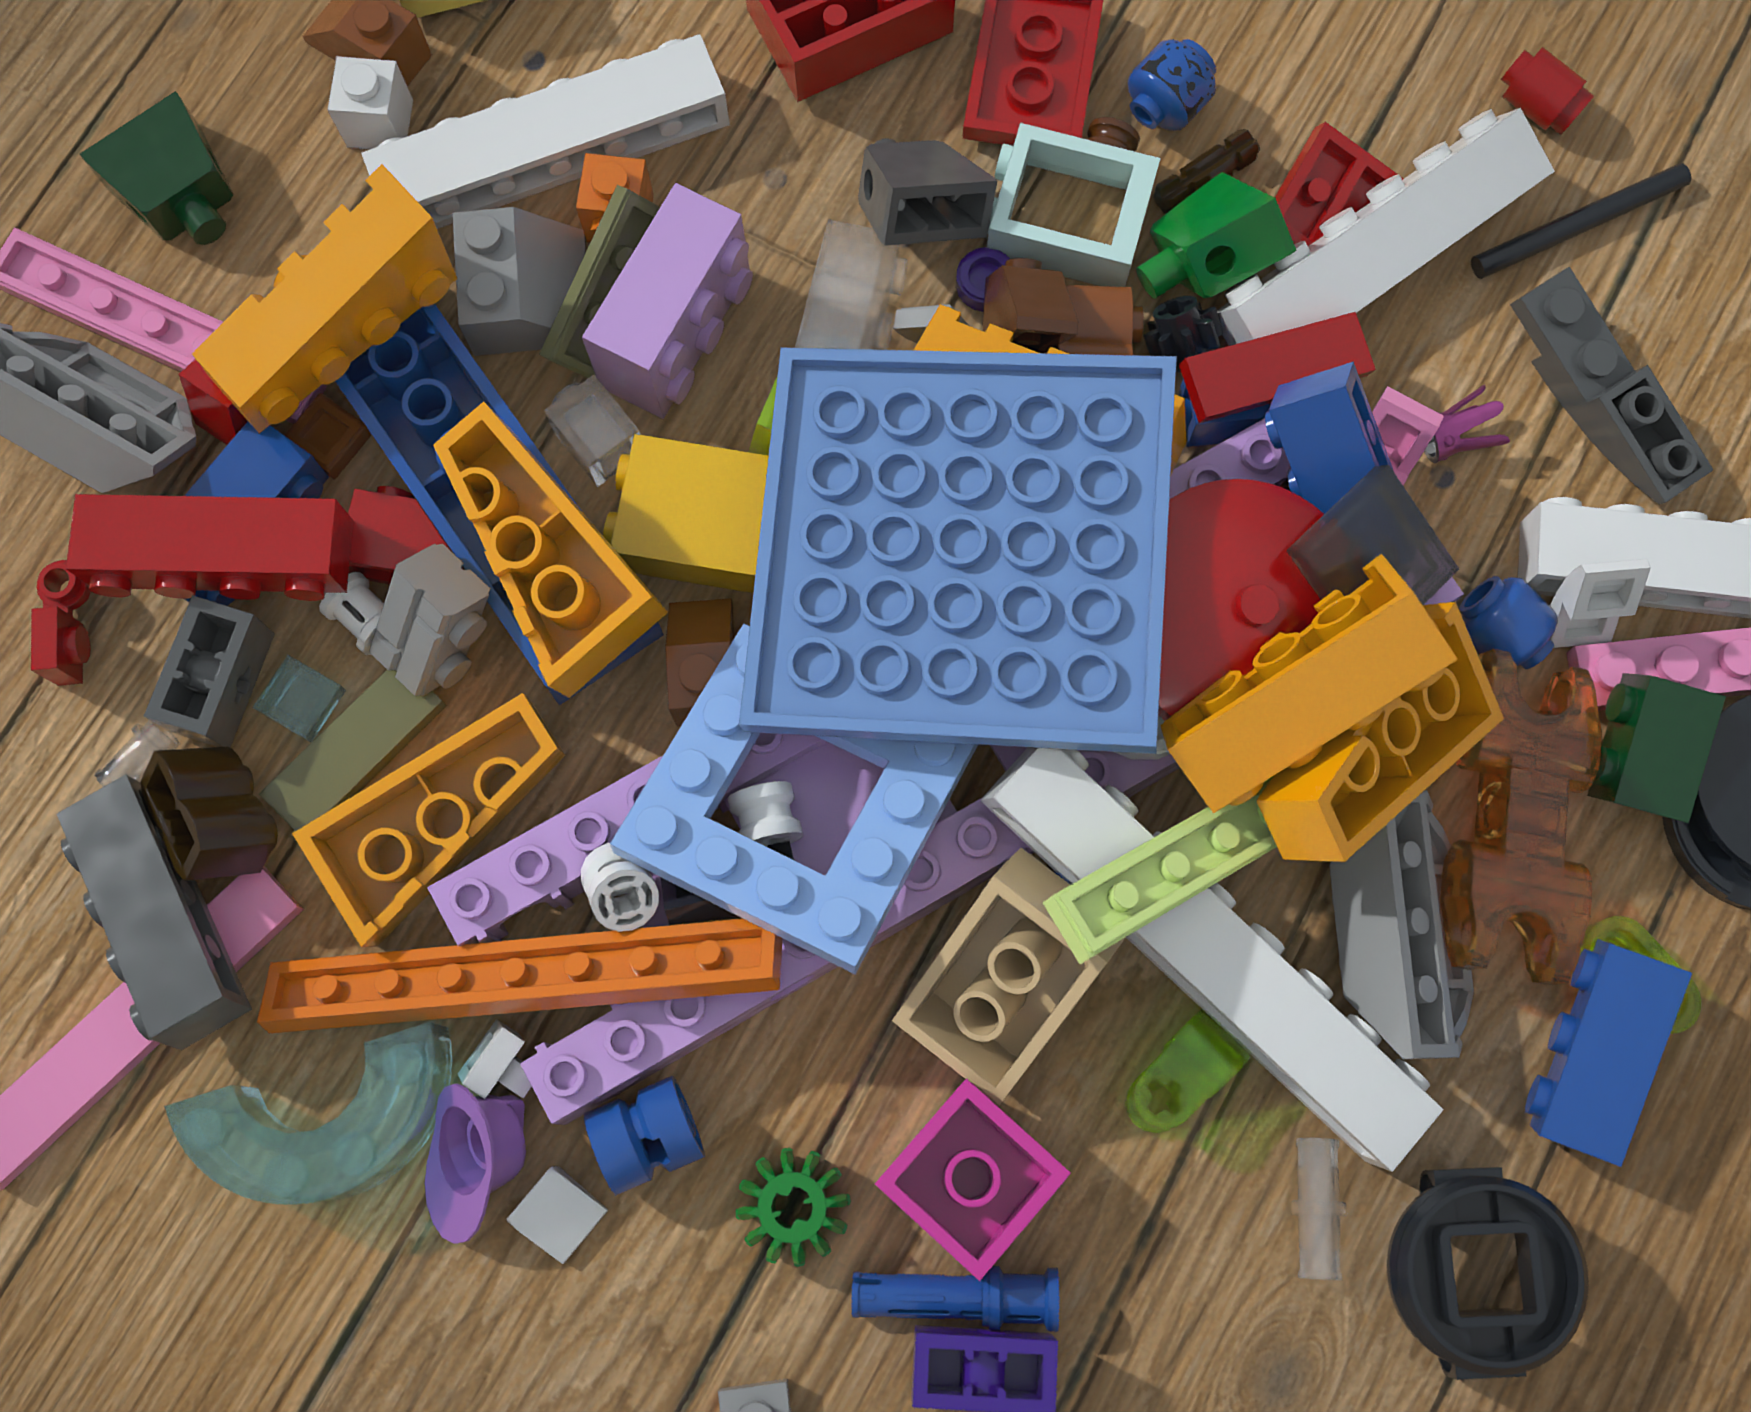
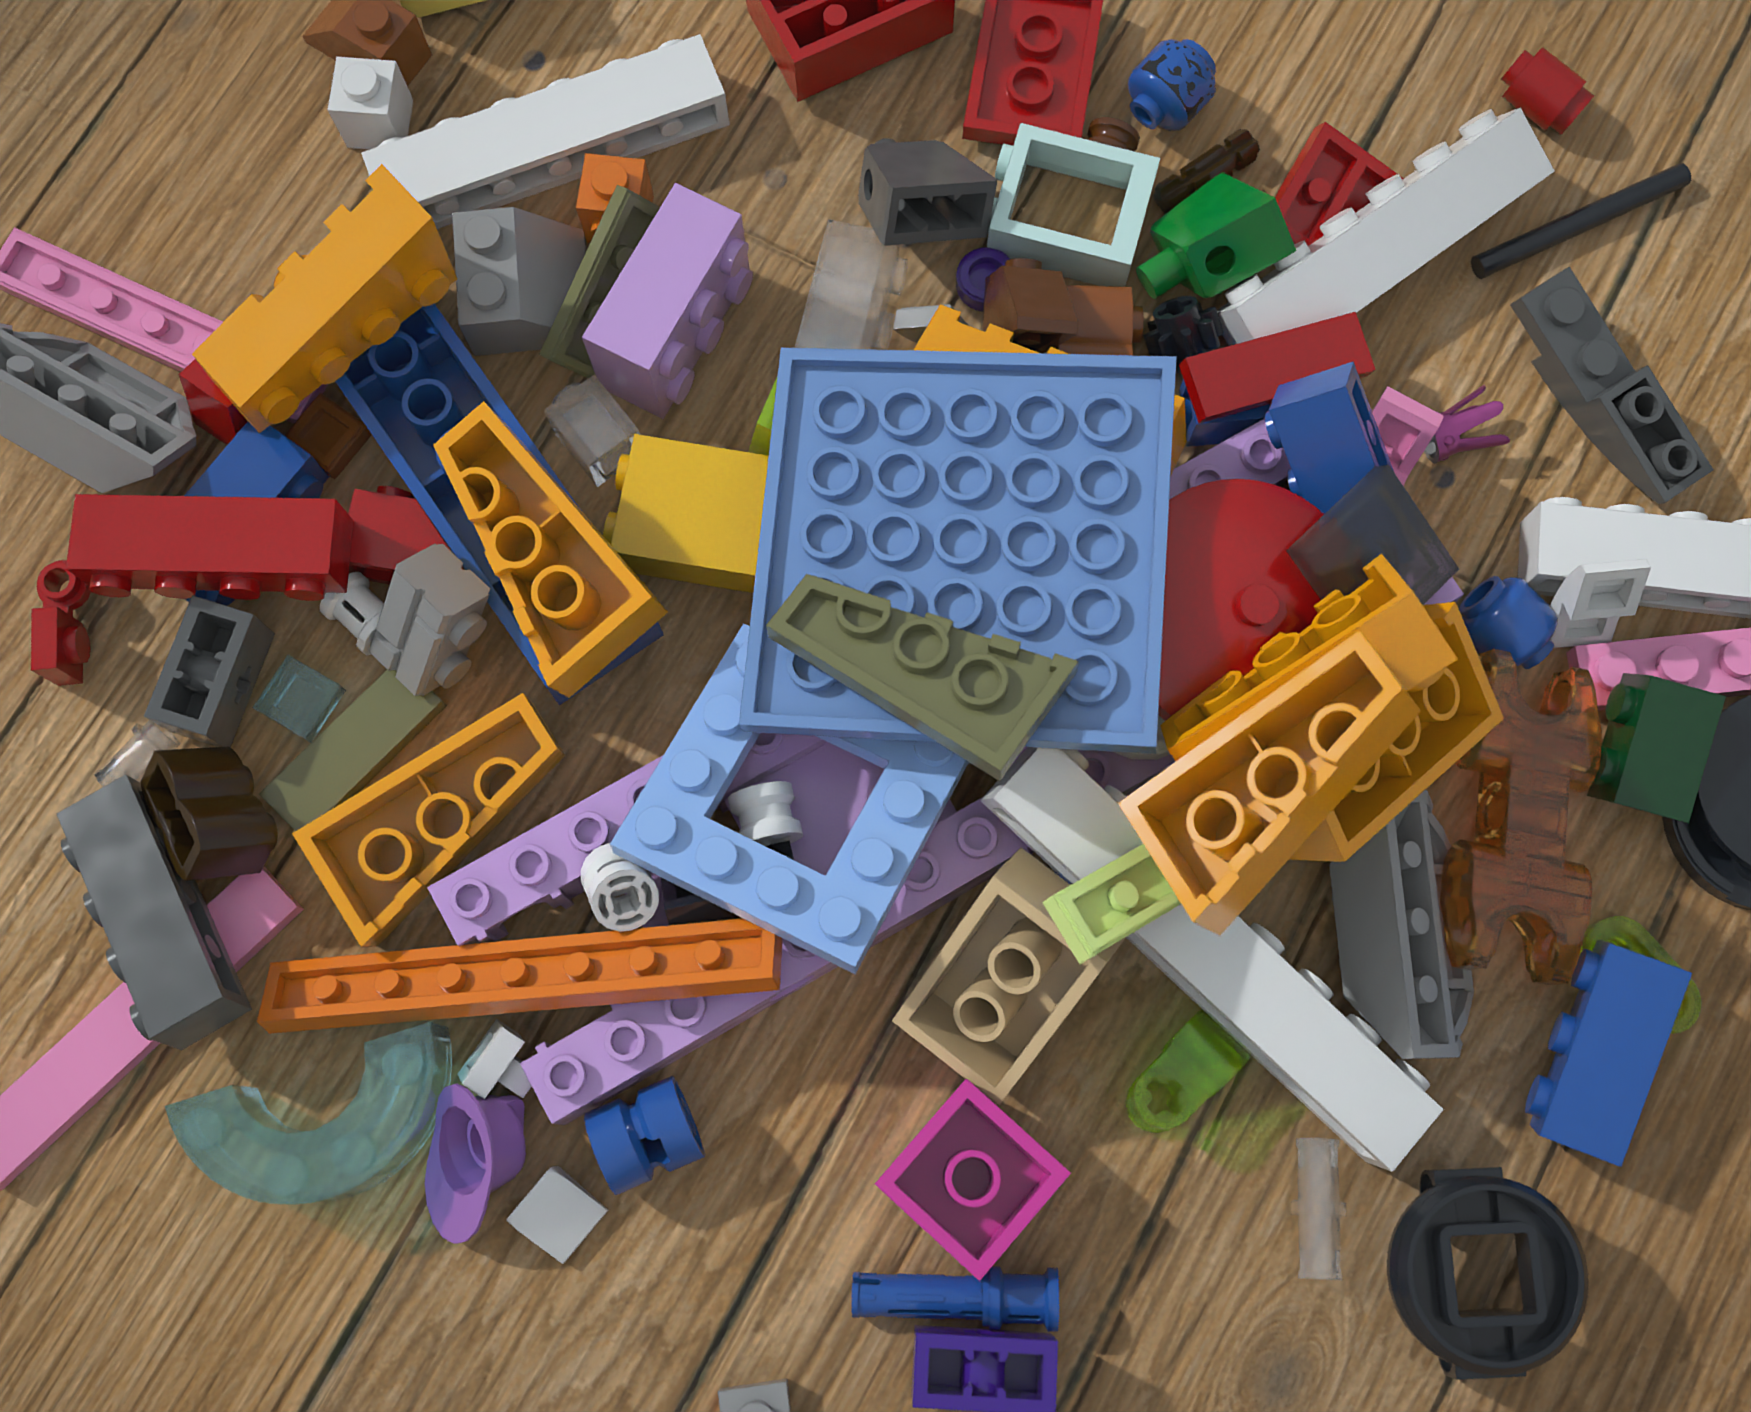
dark green torso [80,91,233,245] -> none
dark orange slope [665,598,734,727] -> none
green gear [735,1148,851,1267] -> none
none -> olive wing [766,574,1079,781]
none -> light orange wedge [1118,630,1421,936]

